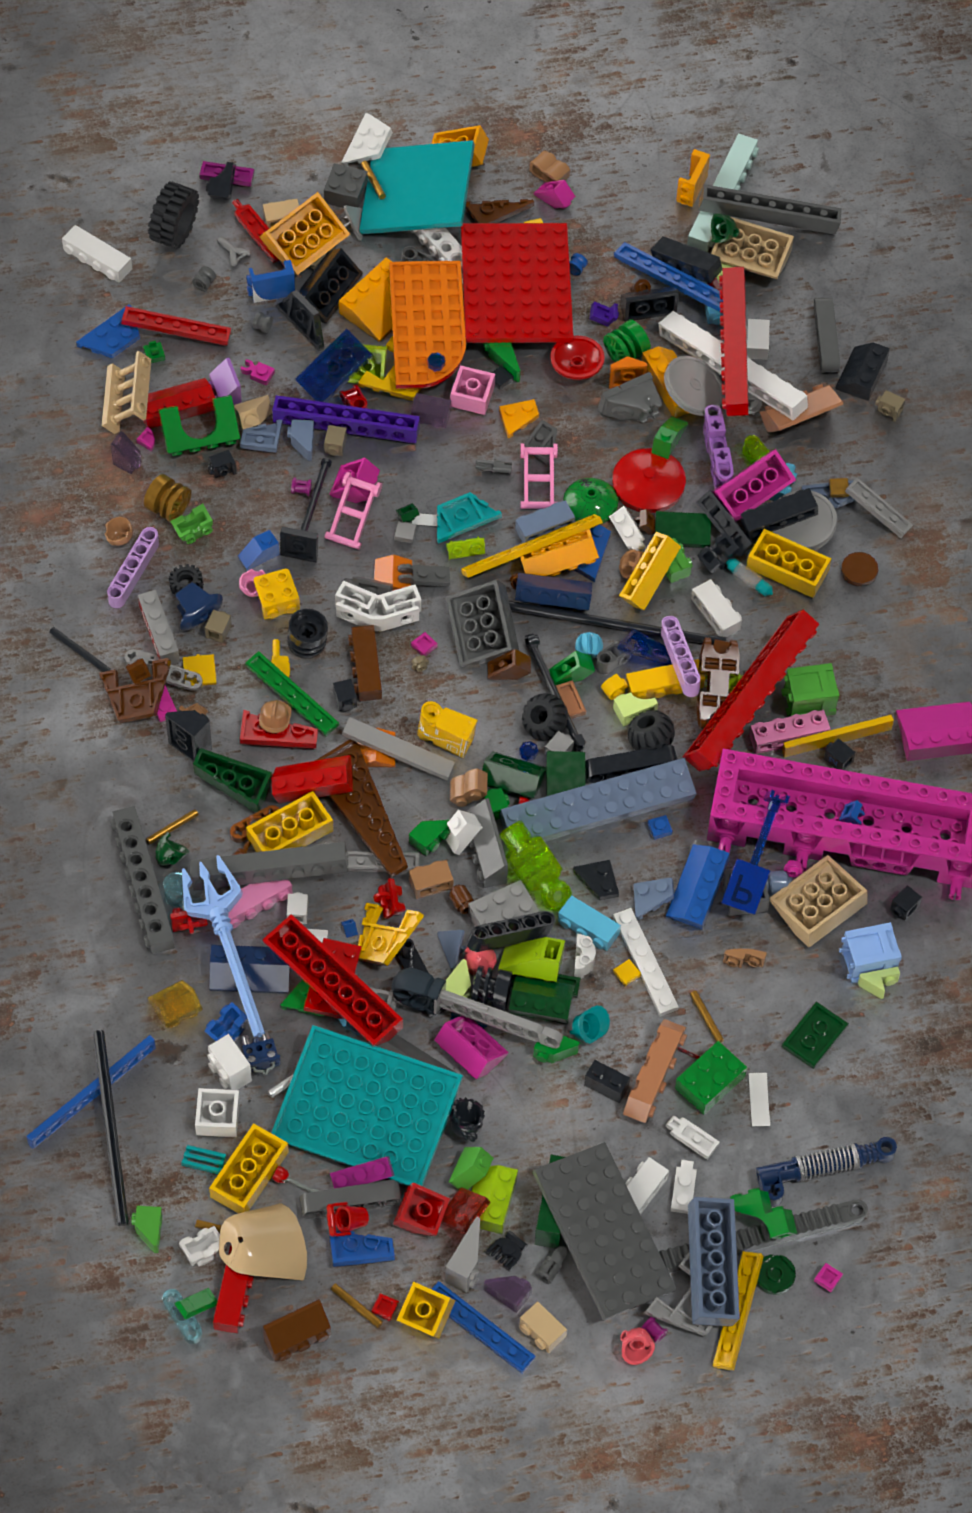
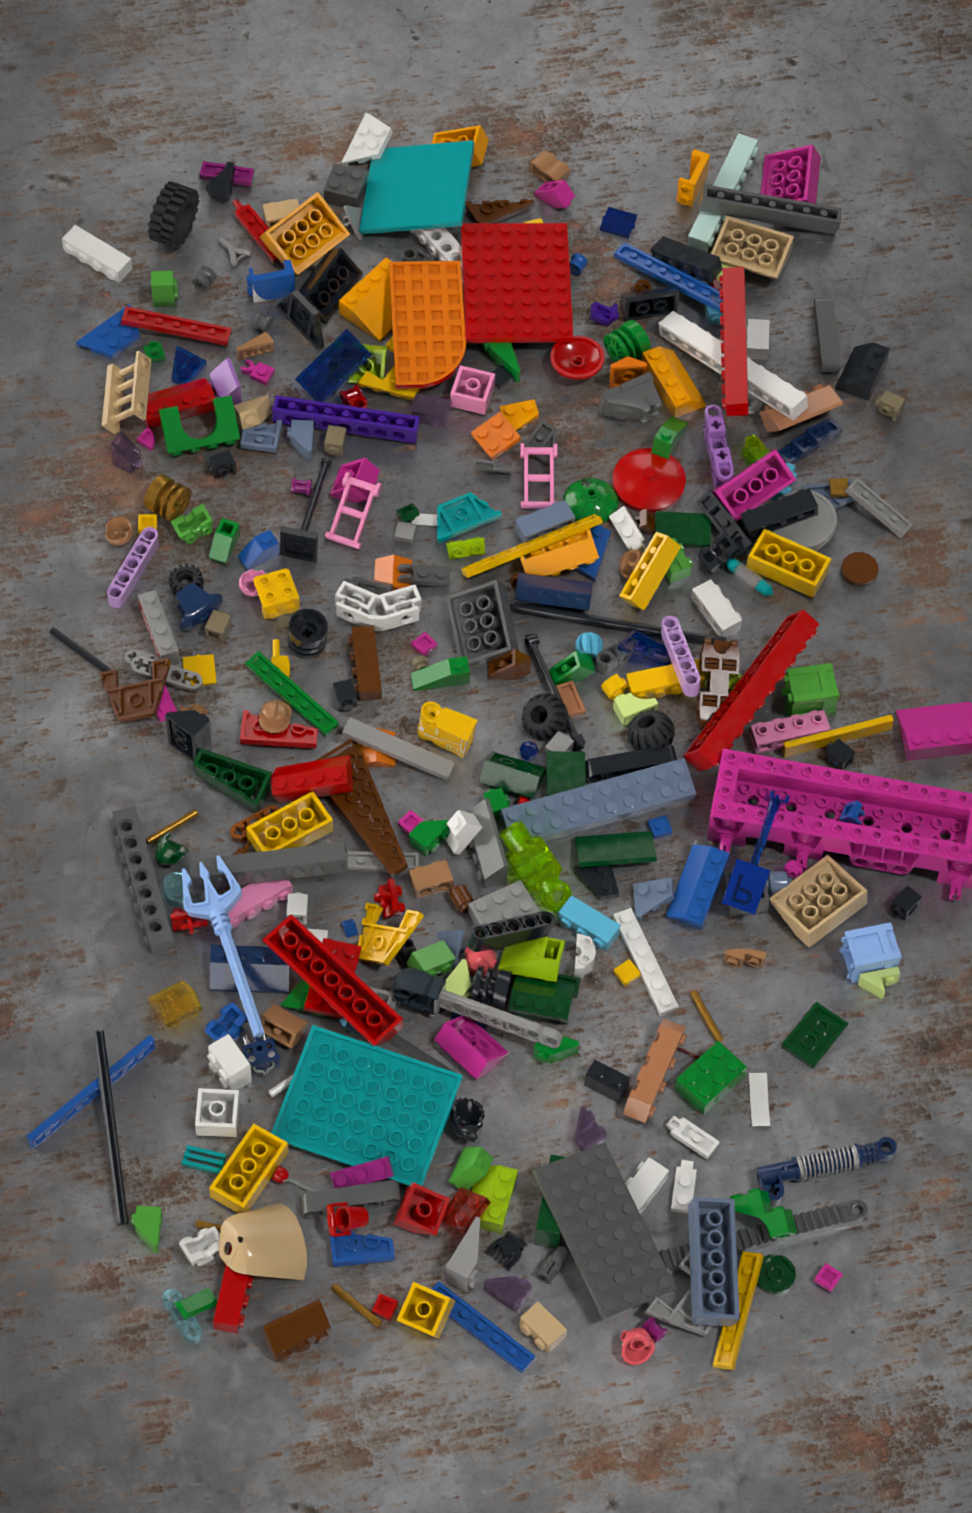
reddish brown tile [126,658,151,685] -> none
pearl gold bar [361,161,386,199] -> none
clear blue tile [427,353,445,371] -> none
medium nougat brick [450,769,488,807] -> none
teal piece [569,1005,610,1044] -> none
light grey brick [664,356,724,416] -> none
dark green helmet [711,213,739,243] -> none
none -> yellow plate [138,514,157,534]
none -> bright green brick [151,271,178,307]
none -> clear blue wing [171,346,207,385]
none -> green slope [209,518,240,565]
none -> medium nougat slope [236,332,274,361]
none -> medium nougat brick [261,1004,308,1049]
none -> dark pink plate [398,810,424,835]
none -> bright green brick [406,940,456,977]
none -> green slope [411,656,470,691]
none -> orange plate [471,412,522,461]
none -> clear purple slope [574,1106,607,1151]
none -> dark green tile [575,831,657,867]
none -> clear blue piece [599,207,638,239]
none -> dark pink slope [760,144,821,204]
none -> dark blue slope [777,418,843,464]

